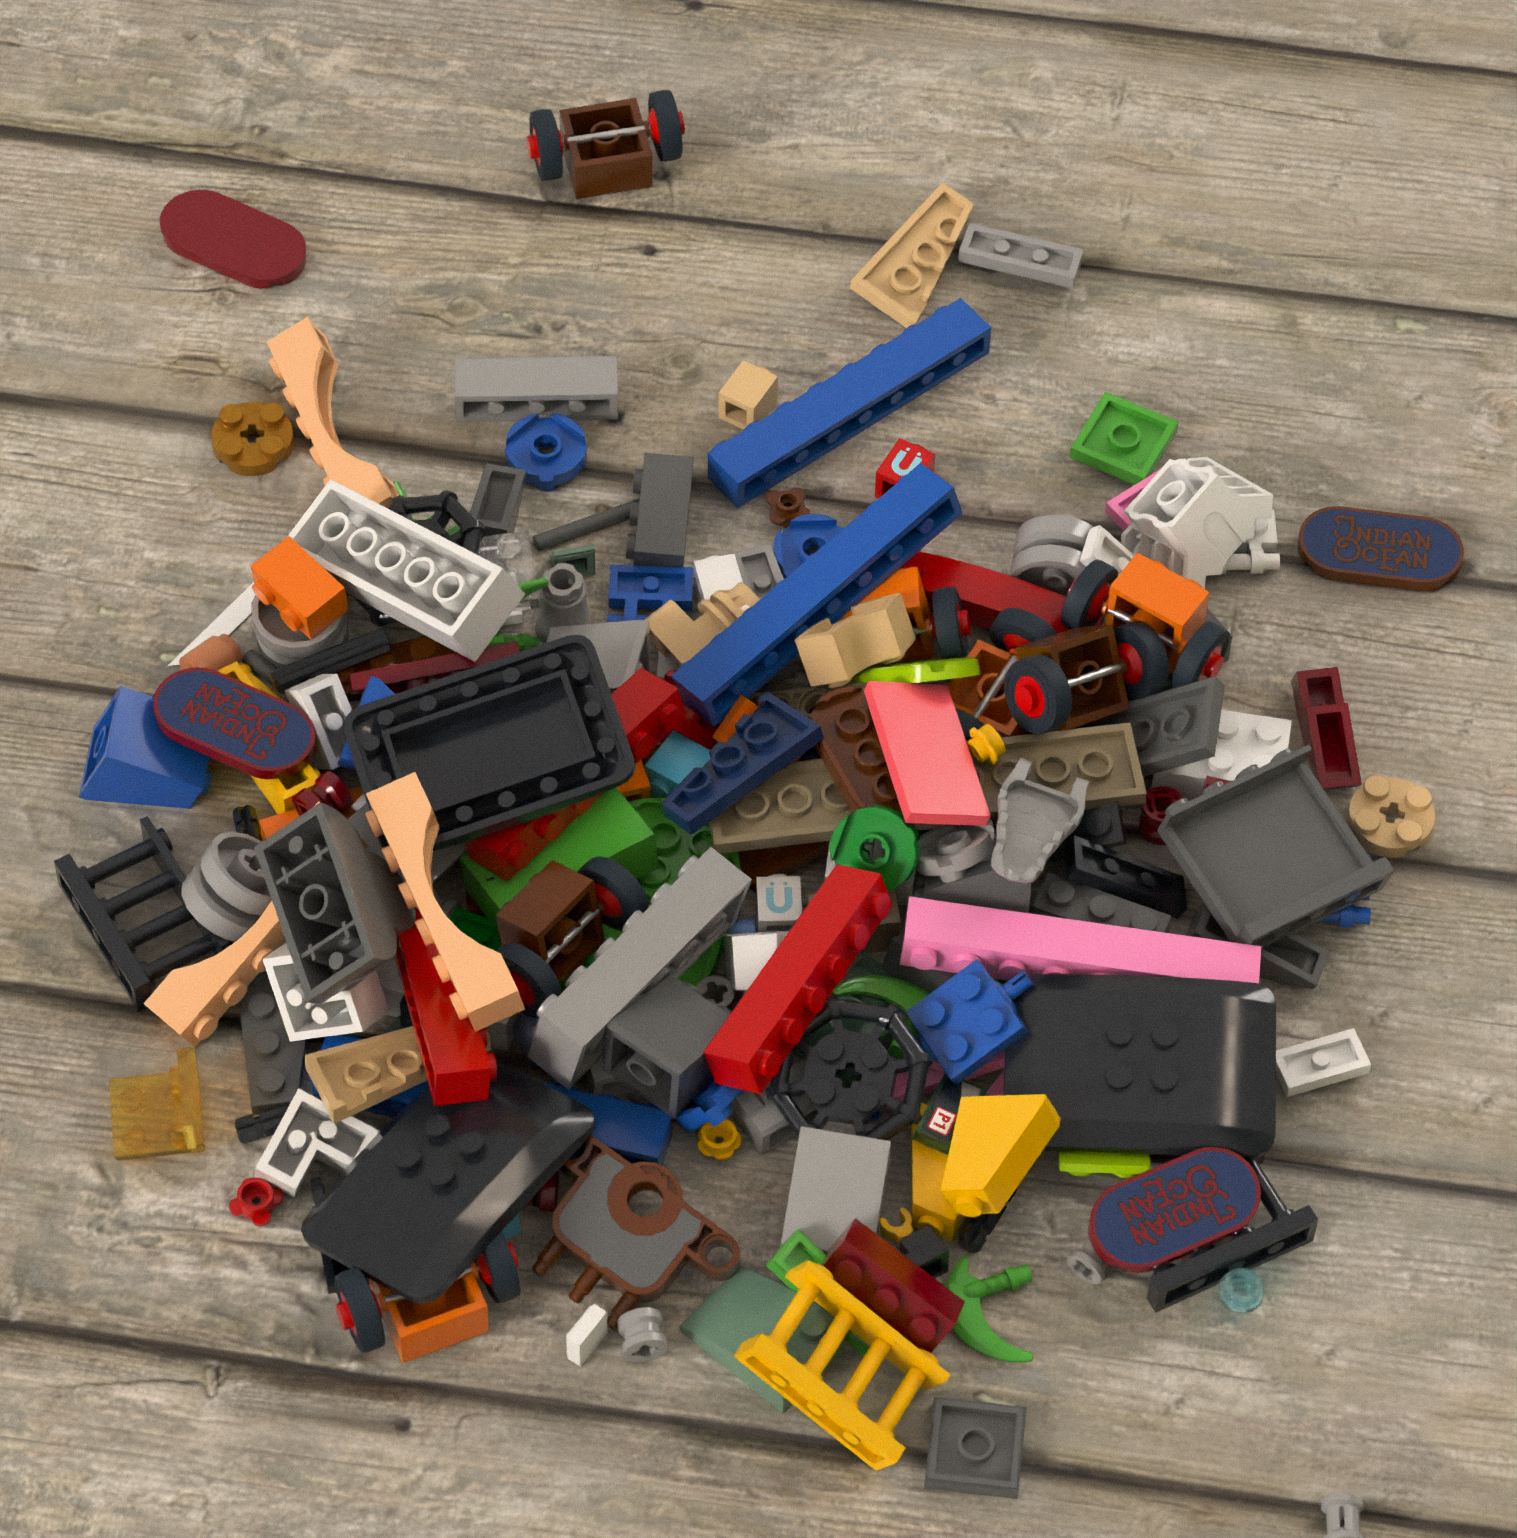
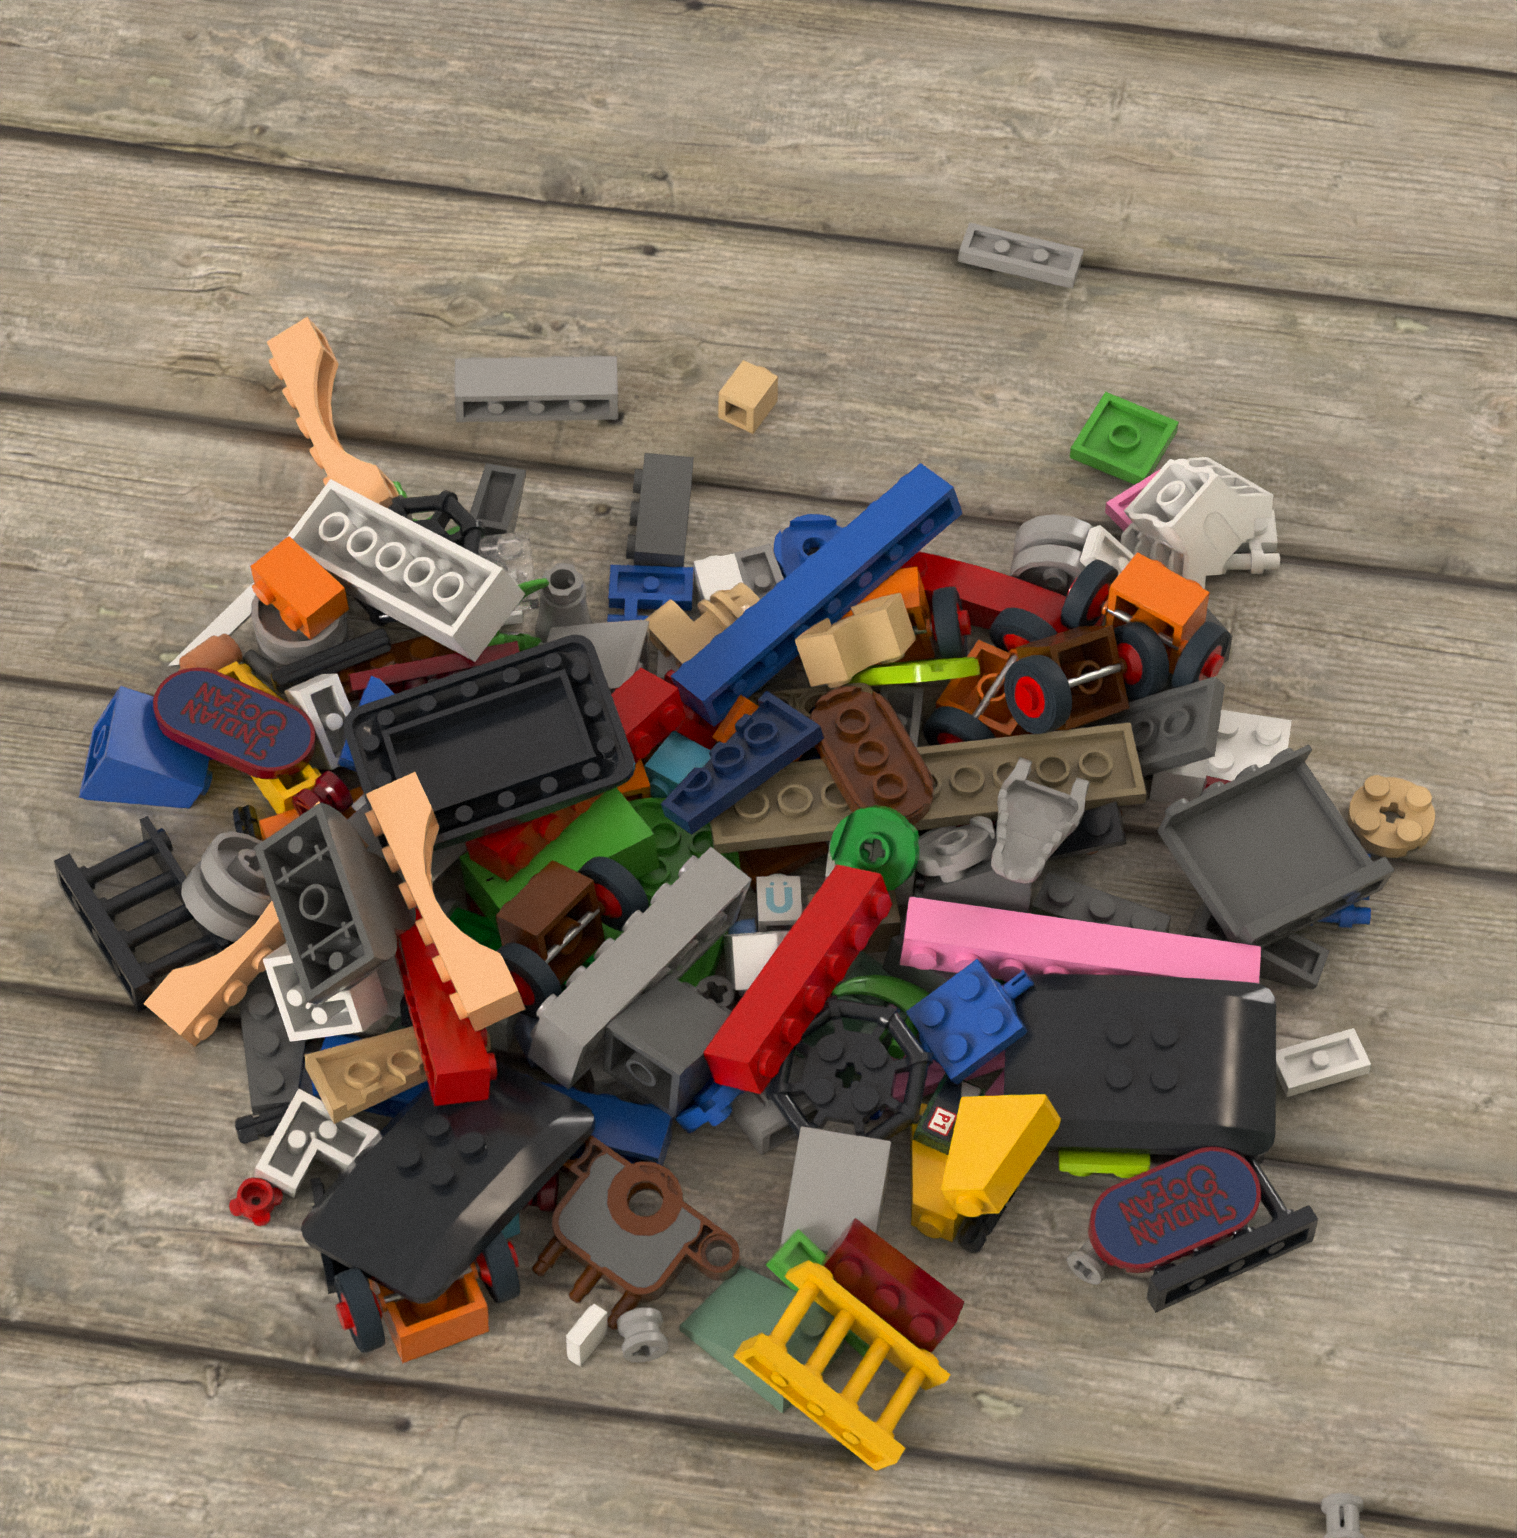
clear yellow bracket [109,1047,205,1161] -> none
dark red tile [160,190,306,289] -> none
pearl gold plate [211,402,294,476] -> none
blue plate [505,413,587,492] -> none
reddish brown brick [526,90,685,199] -> none
dark grey bar [533,498,640,551] -> none
sand green slope [549,544,595,577] -> none
yellow plate [697,1119,741,1160] -> none
blue brick [708,298,991,508] -> none
reddish brown plate [766,488,810,528] -> none
tan wing [849,182,974,328] -> none
coral tile [864,681,991,826] -> none
red brick [875,438,935,499] -> none
black piece [880,1207,949,1278] -> none
dark grey tile [924,1397,1027,1499] -> none
bright green piece [941,1256,1034,1362] -> none
yellow plate [967,724,1006,765] -> none
black plate [1064,835,1187,919] -> none
dark red wheel [1139,786,1183,845] -> none
clear light blue plate [1218,1268,1265,1314] -> none
dark red slope [1291,667,1362,790] -> none
tile [1297,506,1464,591] -> none

